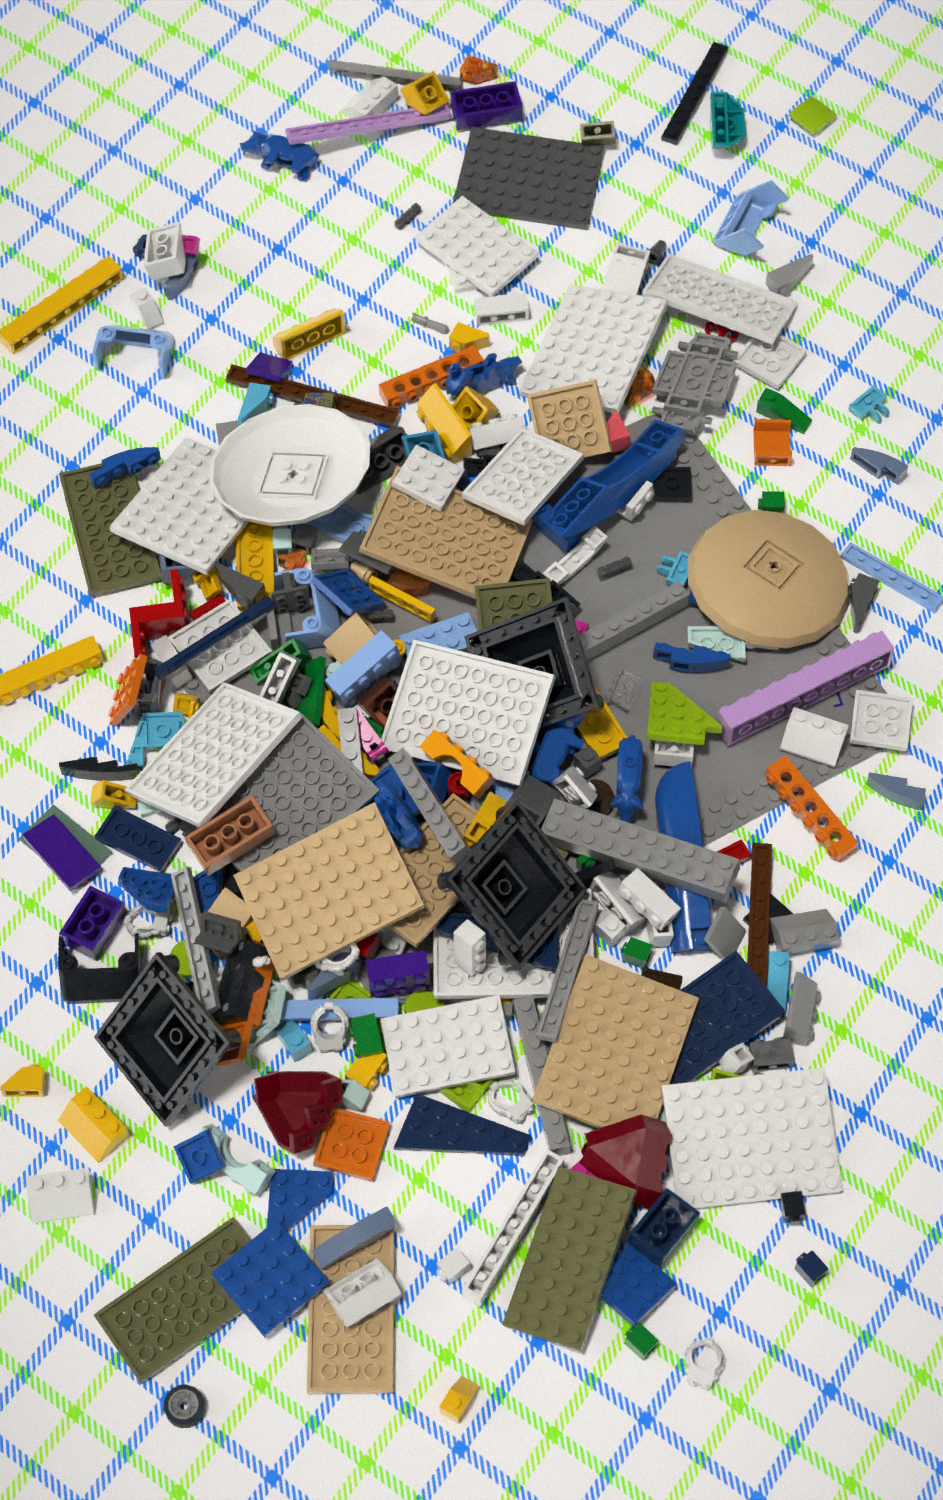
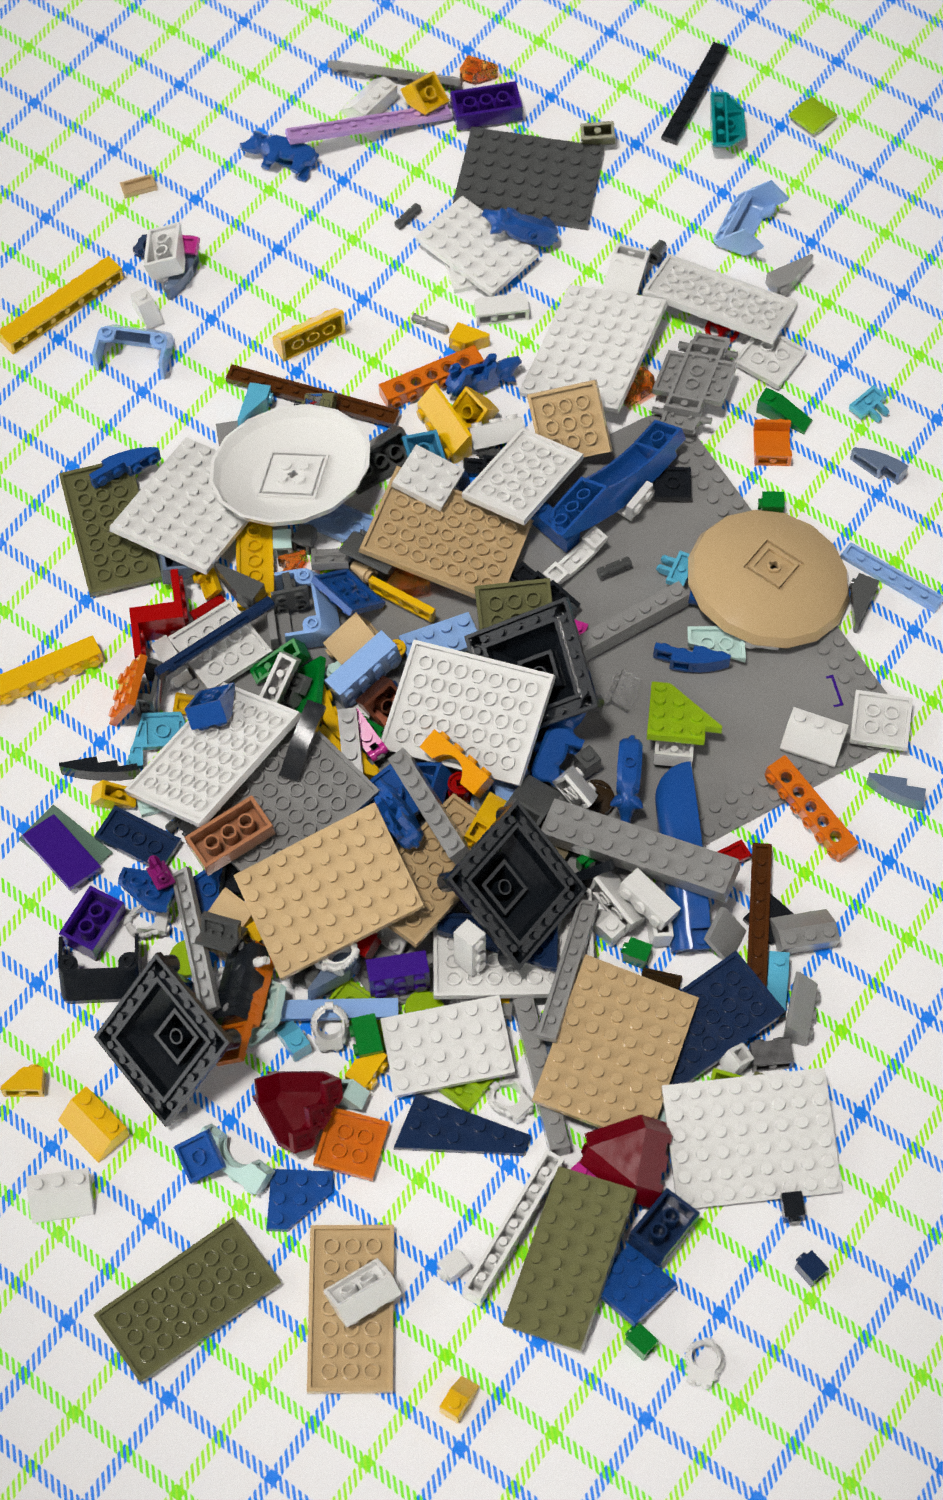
wheel [163,1384,205,1429] -> none
blue plate [211,1219,330,1338] -> none
dark purple tile [246,352,293,382] -> none
sand blue slope [312,1206,398,1269] -> none
dark grey axle [359,609,393,621] -> none
yellow plate [576,683,627,760] -> none
coral slope [607,413,631,454] -> none
lavender brick [717,630,895,746] -> none
none -> tan tile [120,174,158,199]
none -> magenta hinge [146,855,175,890]
none -> blue slope [185,682,235,731]
none -> black slope [279,699,326,782]
none -> blue animal [482,207,559,247]

